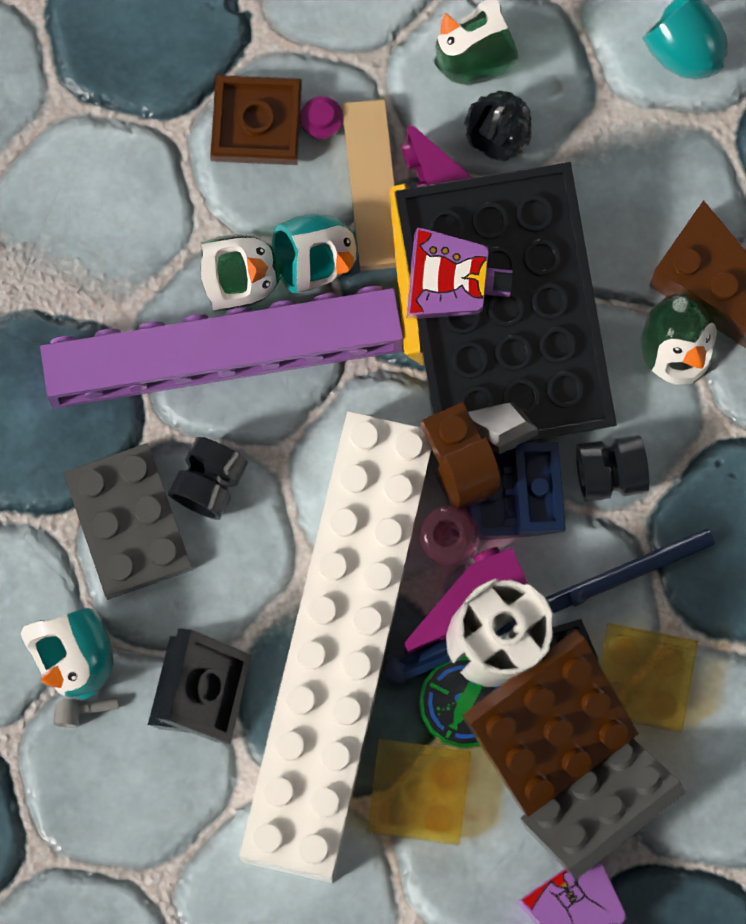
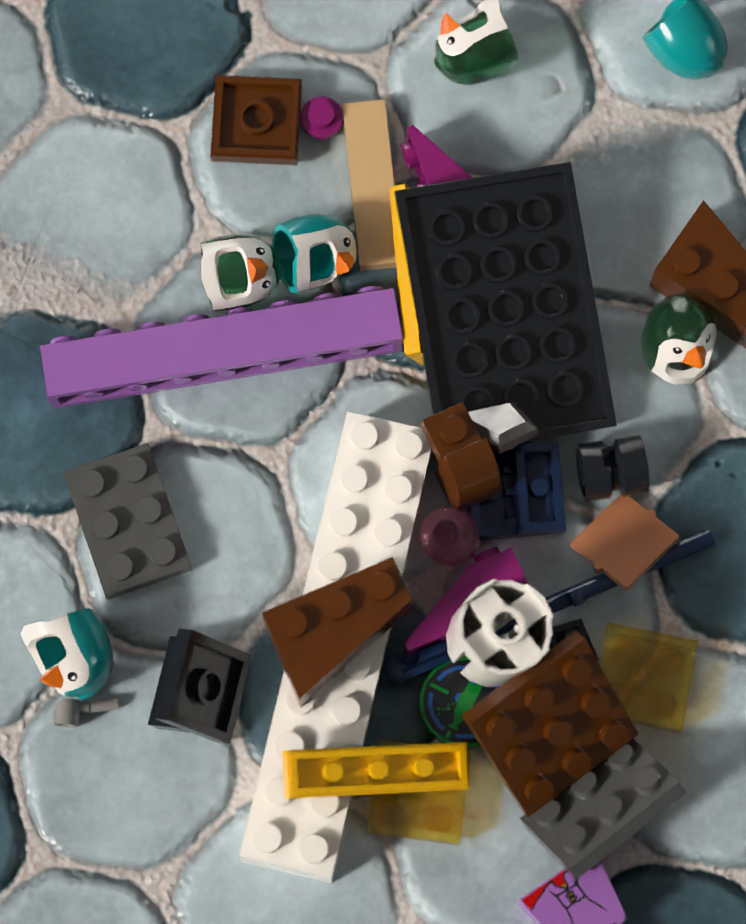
black wheel [168,437,248,520] -> none
torso [406,228,512,319] -> none
black piece [464,90,532,161] -> none
none -> reddish brown wedge [262,557,412,708]
none -> yellow tile [282,742,470,799]
none -> nougat piece [570,494,680,592]

